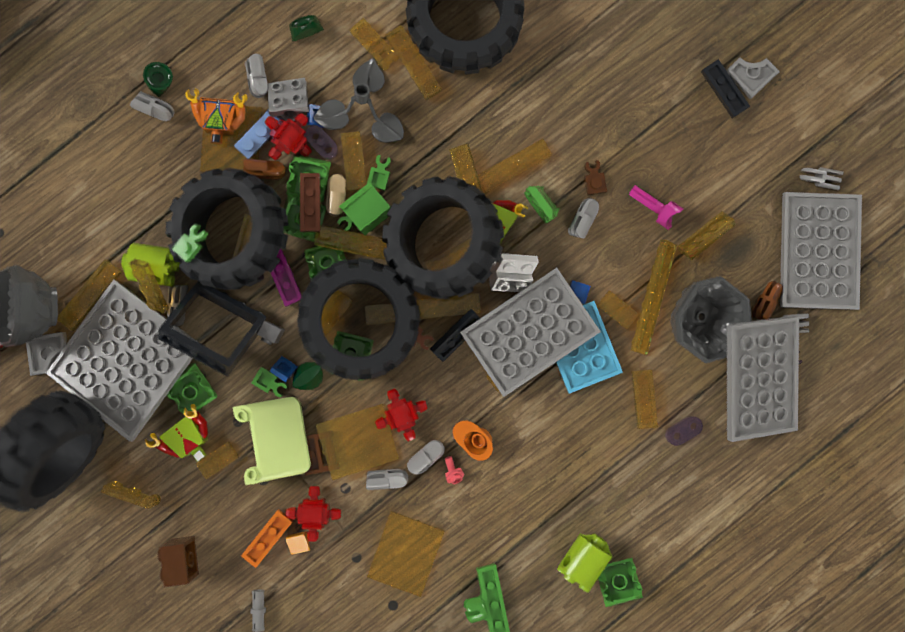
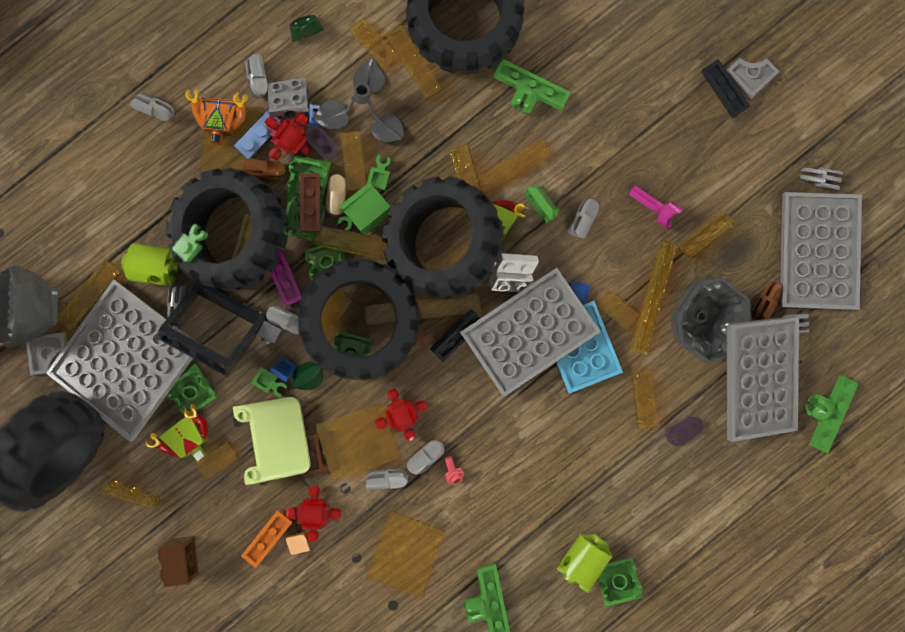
clear yellow plate [129,259,169,313] -> none
dark green piece [143,62,173,97] -> none
light grey pin [250,589,266,632] -> none
orange piece [453,420,493,461] -> none
reddish brown plate [584,160,607,195] -> none
none -> light grey arm [266,305,299,334]
none -> bright green plate [493,59,571,114]
none -> bright green plate [805,375,859,454]

